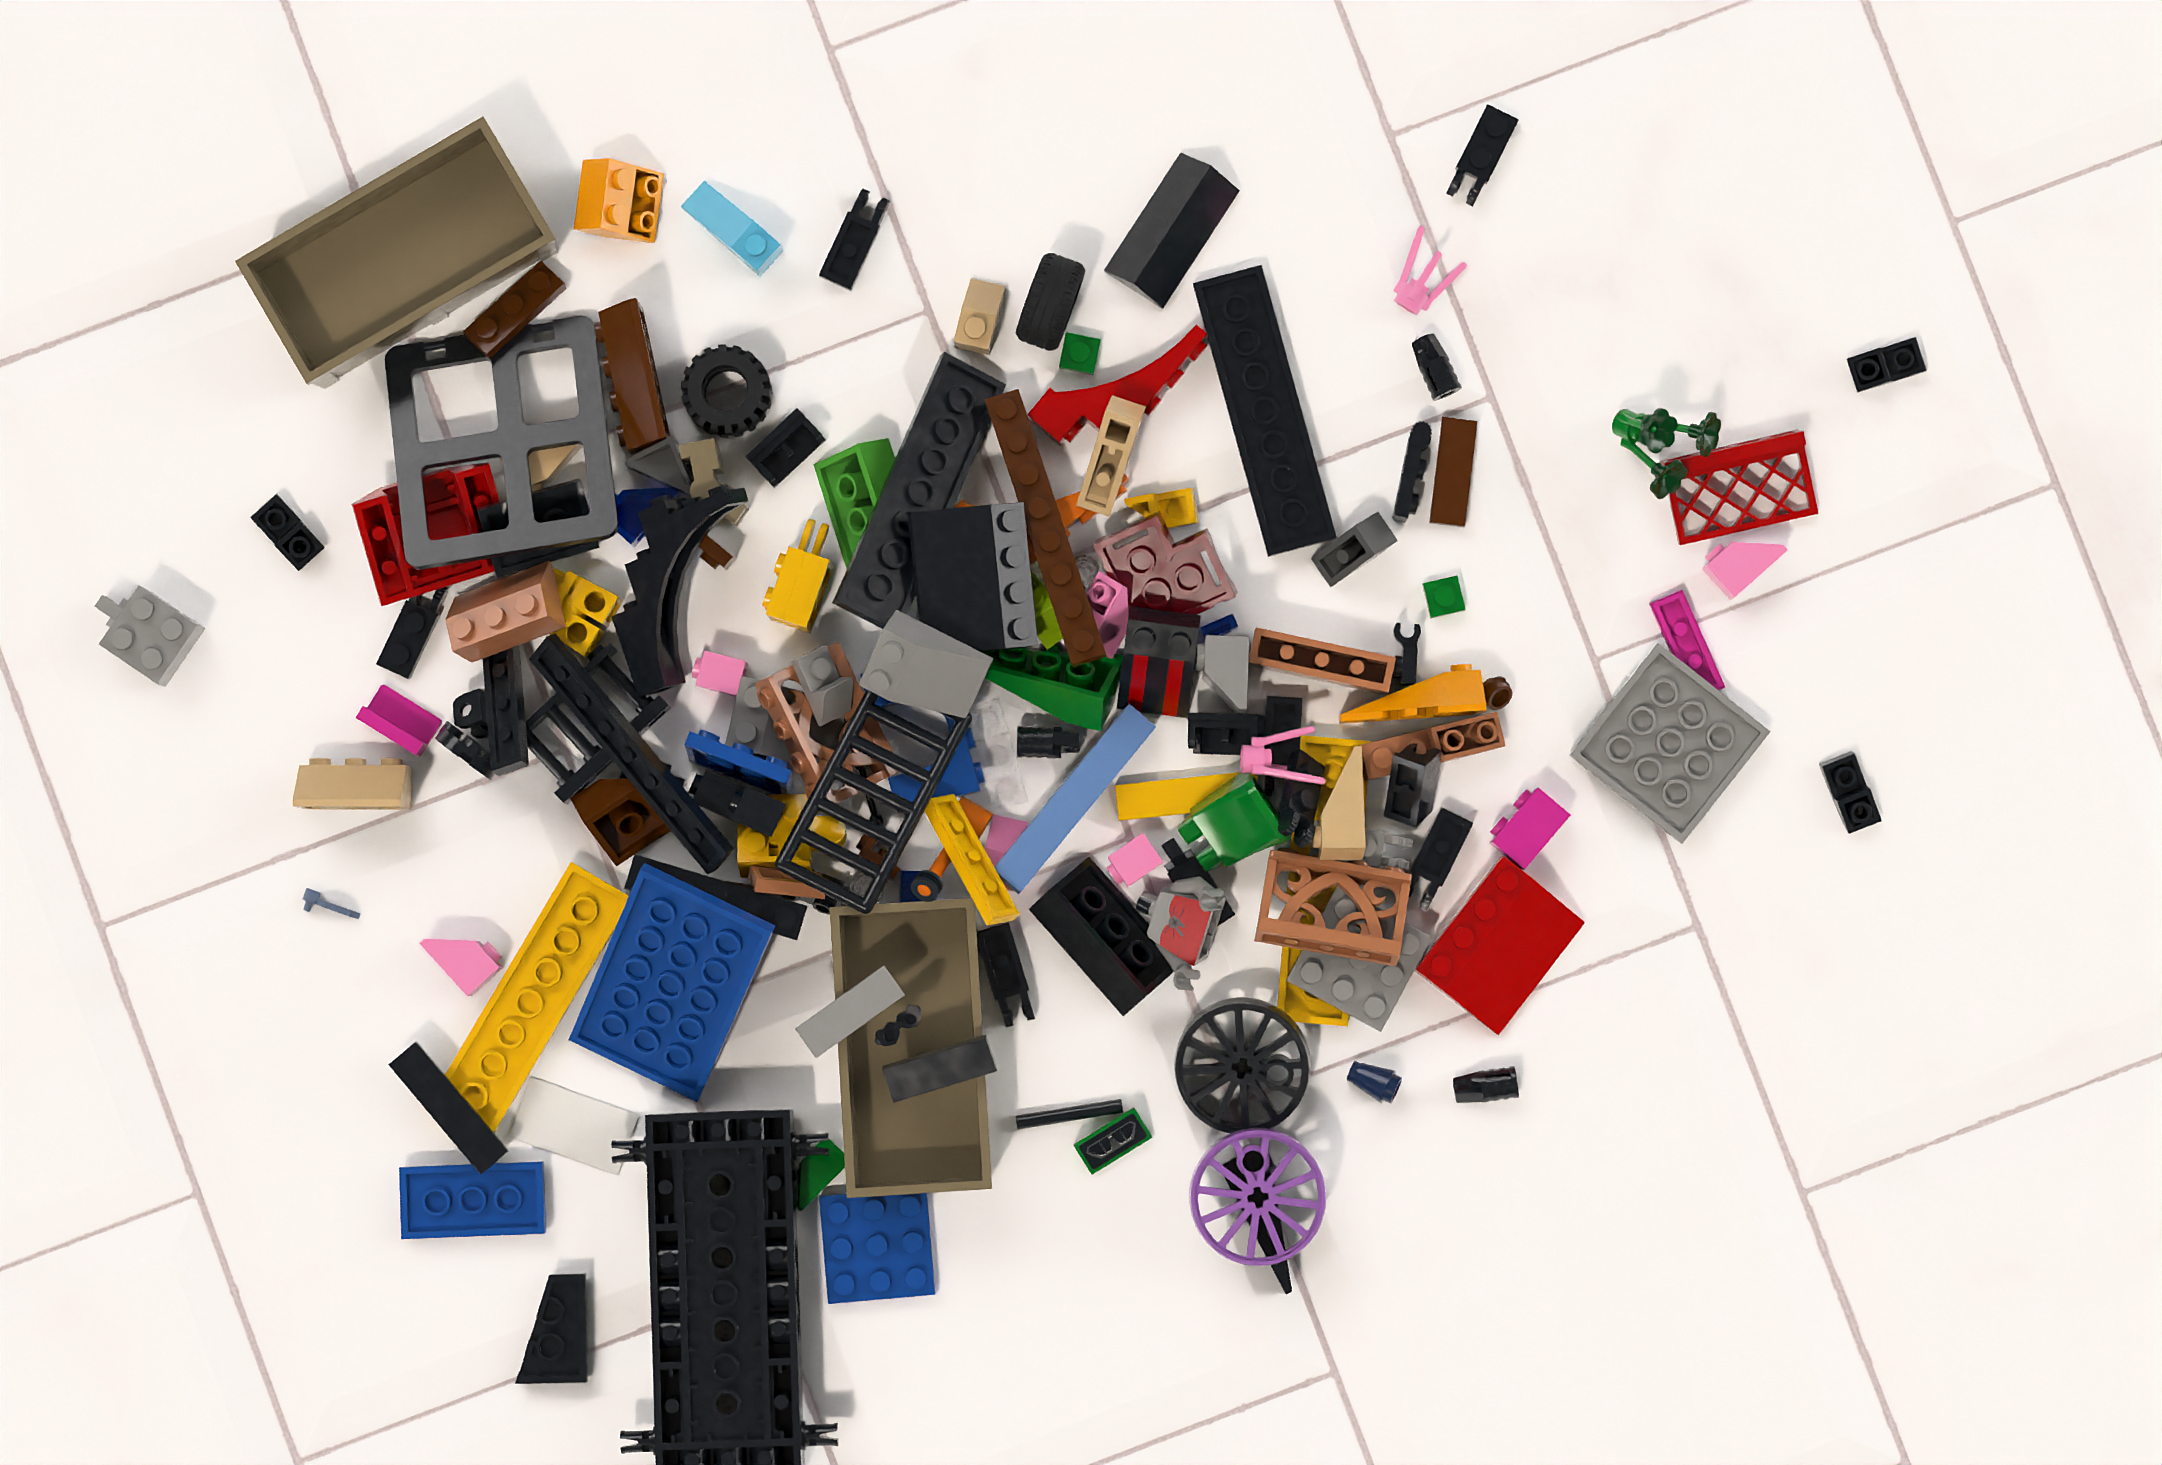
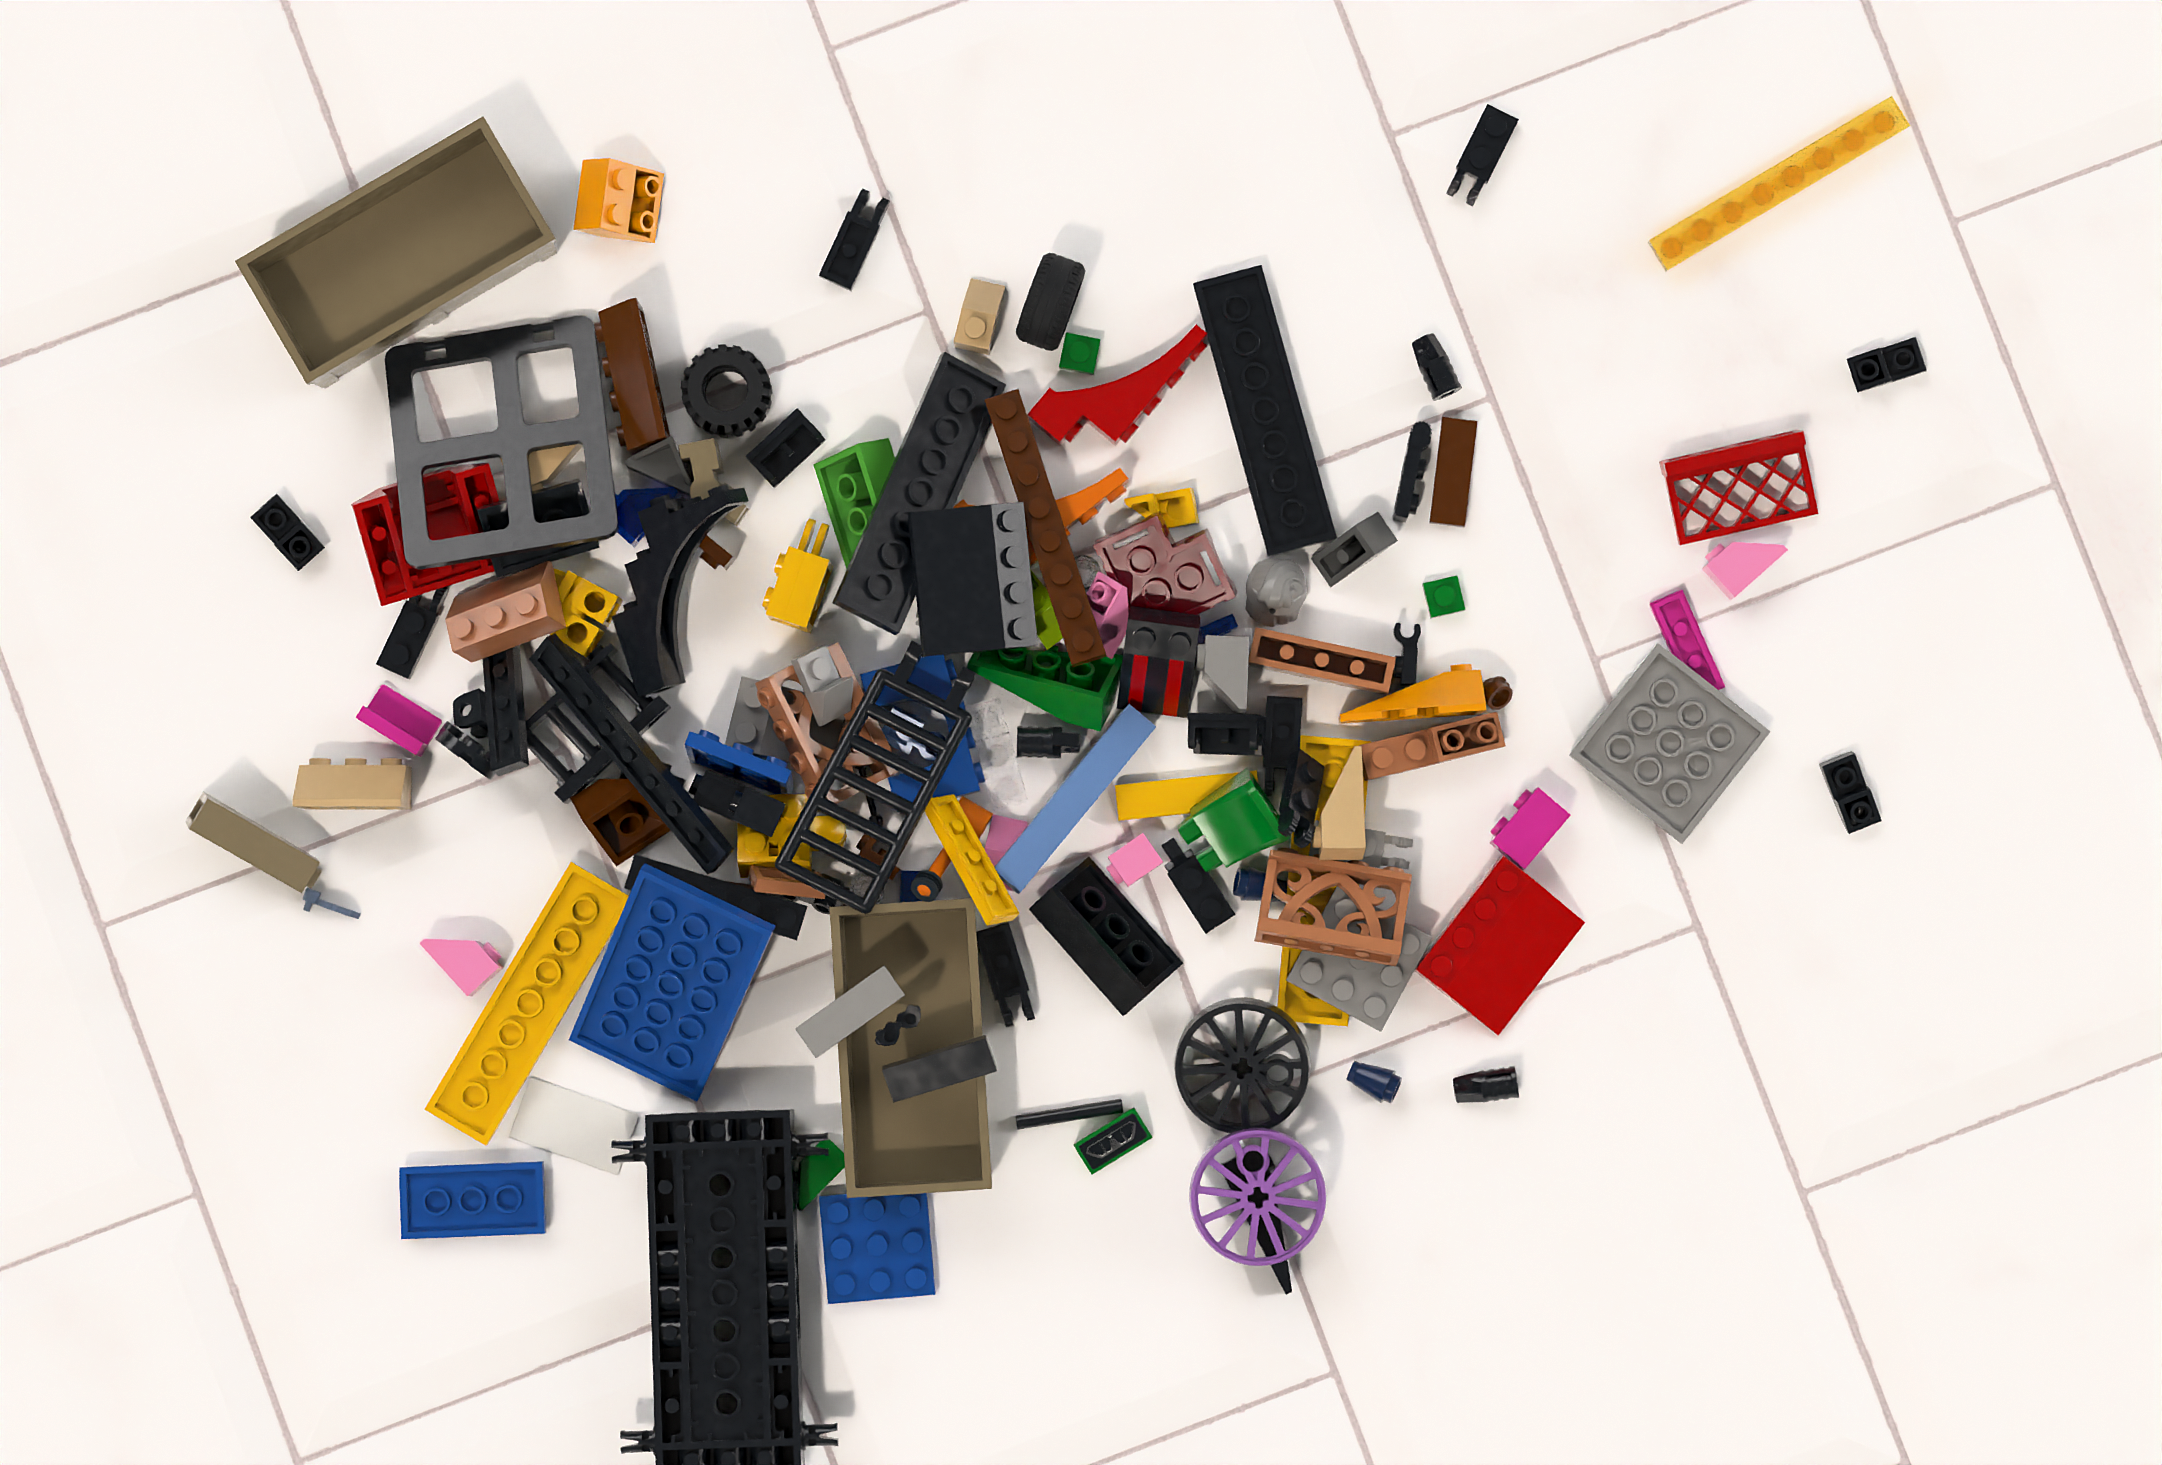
light grey hinge [94,585,206,687] -> none
black tile [388,1041,509,1175] -> none
reddish brown plate [463,260,567,359] -> none
black wing [515,1273,588,1384] -> none
medium azure slope [680,181,783,277] -> none
bright pink brick [692,650,748,697] -> none
light grey slope [859,610,993,718] -> none
tan slope [1076,396,1146,517] -> none
black slope [1104,152,1240,309] -> none
torso [1136,876,1226,991] -> none
bright pink plant [1240,726,1325,785] -> none
black hinge [1384,743,1442,828] -> none
bright pink plant [1393,226,1467,315] -> none
black hinge [1409,807,1473,911] -> none
dark green plant [1612,408,1721,500] -> none
none -> dark tan slope [185,791,321,893]
none -> medium blue plate [882,705,945,761]
none -> dark blue cone [1233,866,1287,902]
none -> light grey hair [1245,558,1307,627]
none -> clear yellow plate [1647,96,1910,272]

